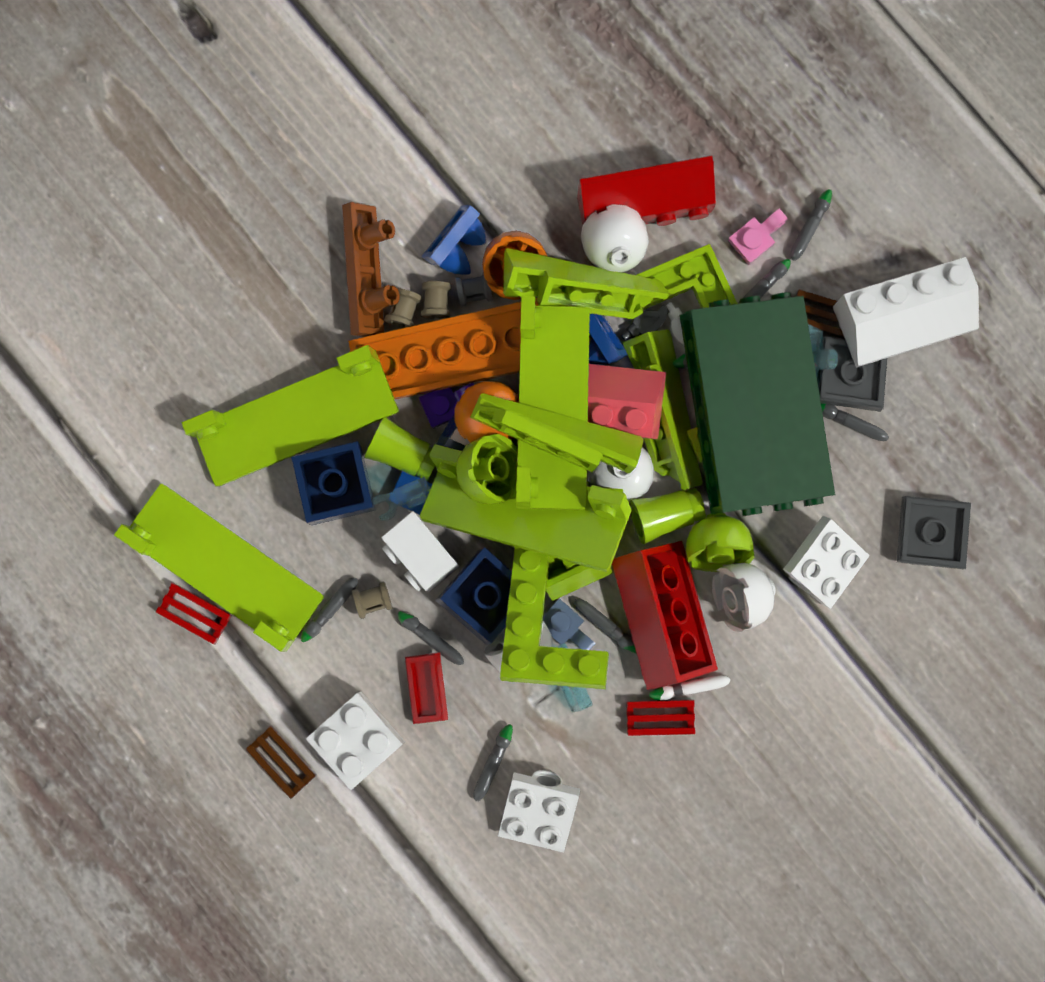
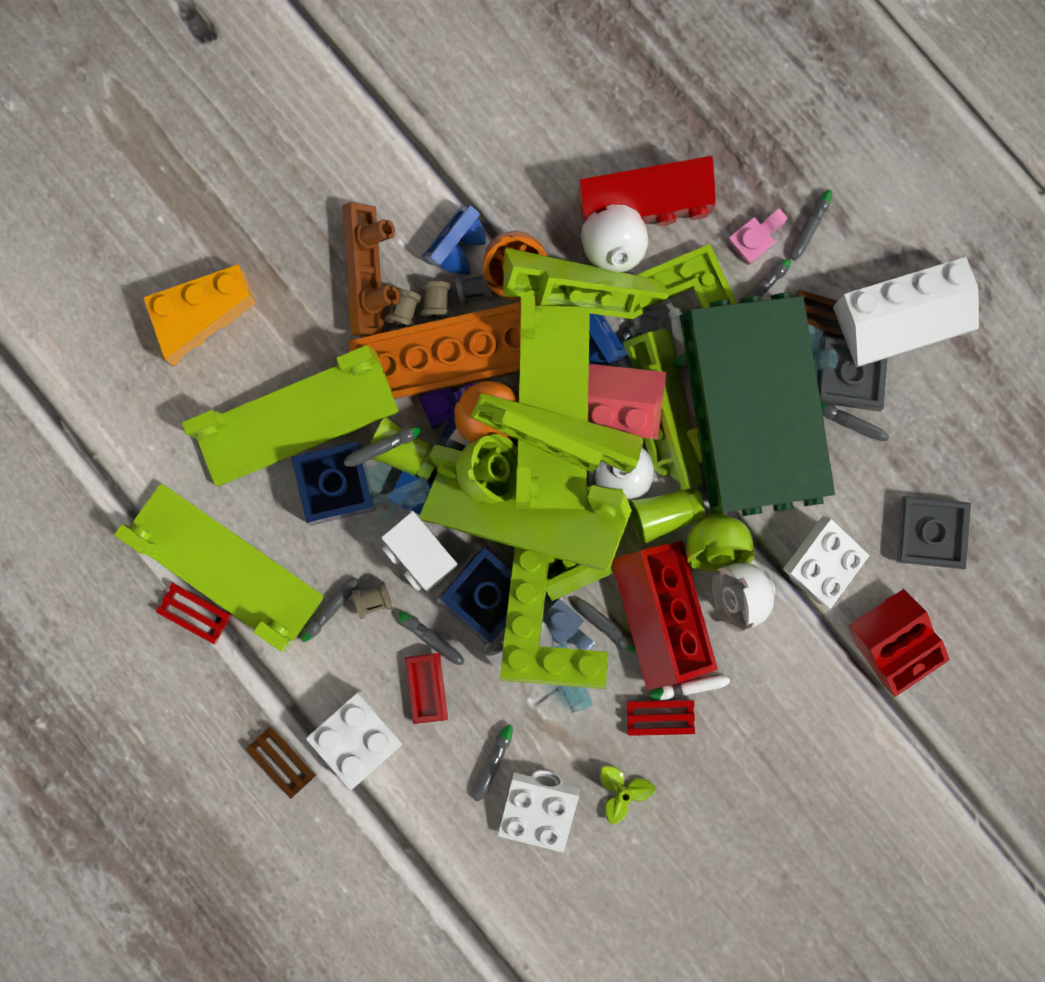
none -> light orange wedge [143,264,256,366]
none -> dark grey piece [344,427,421,467]
none -> lime plant [599,765,657,825]
none -> red piece [848,588,950,697]

